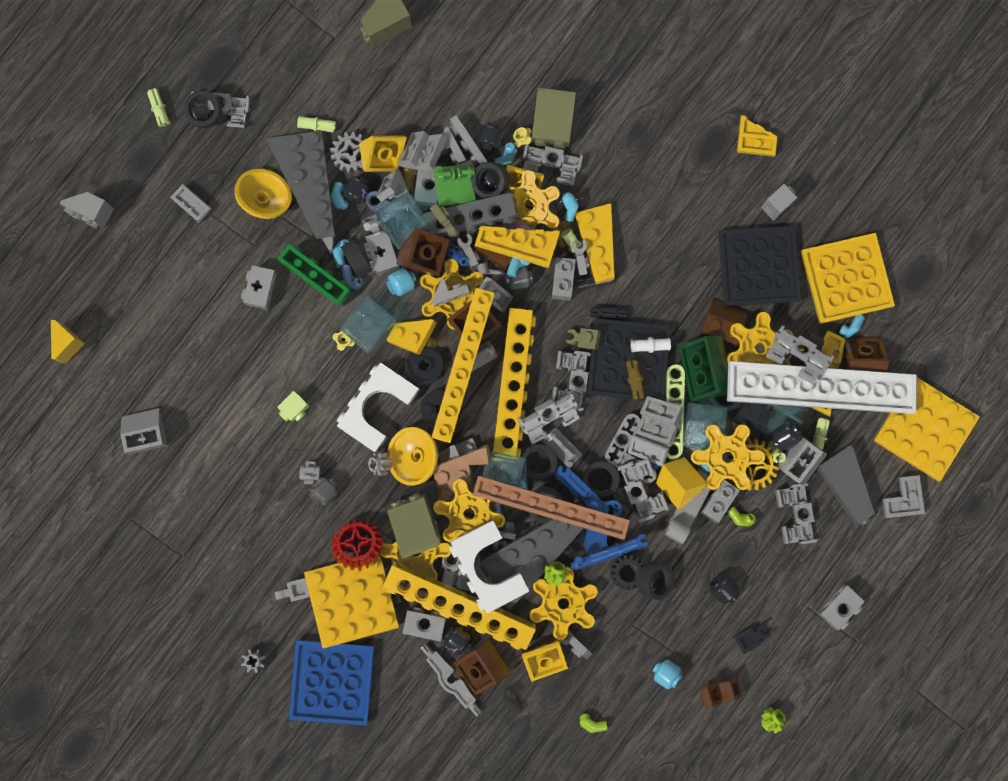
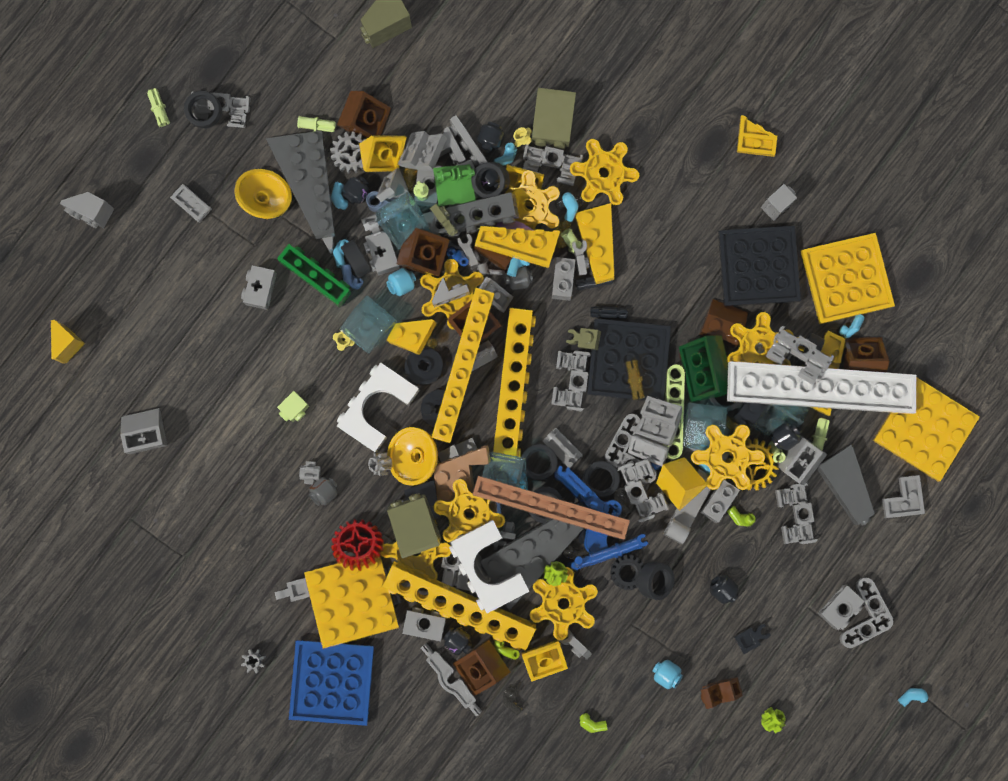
light grey piece [517,390,580,444] -> none
white pin [631,337,671,353] -> none
none -> reddish brown slope [337,91,391,139]
none -> yellowish green axle [413,181,429,201]
none -> lime arm [494,640,520,660]
none -> yellow plate [569,139,639,205]
none -> light grey beam [840,578,893,648]
none -> medium azure arm [898,688,928,707]

